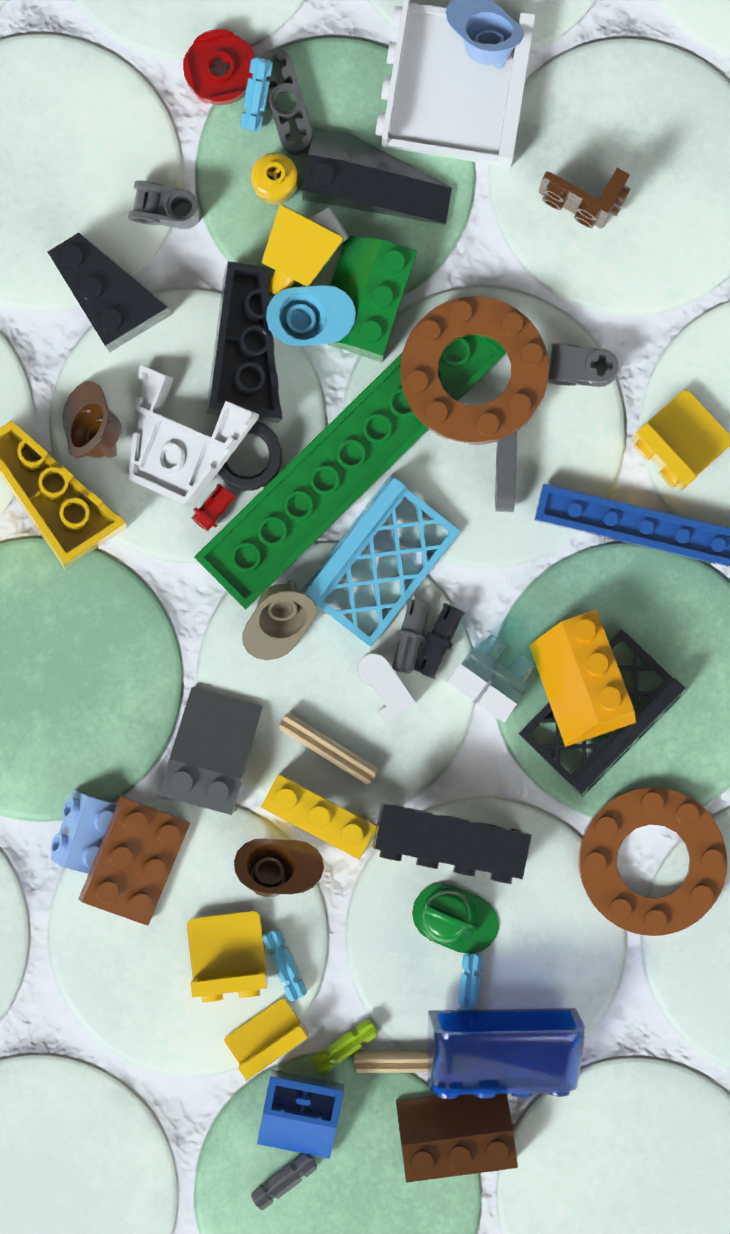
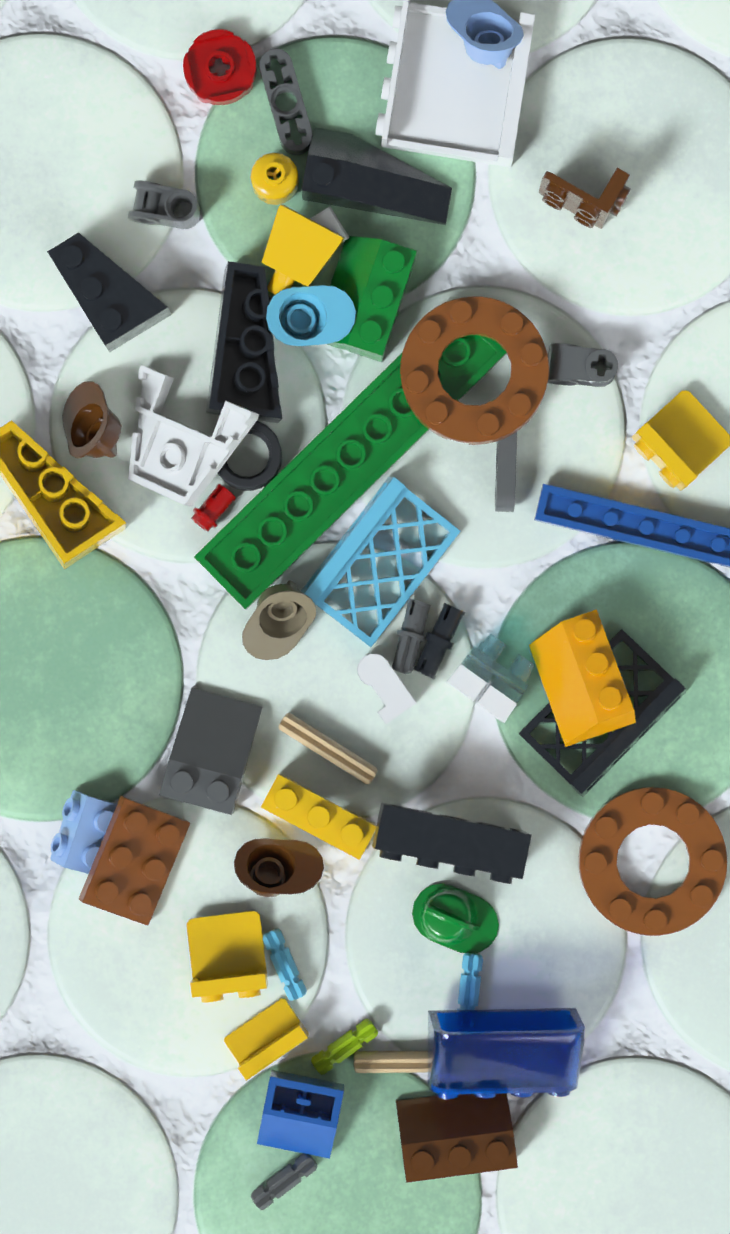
medium azure axle [240,57,273,131] -> none

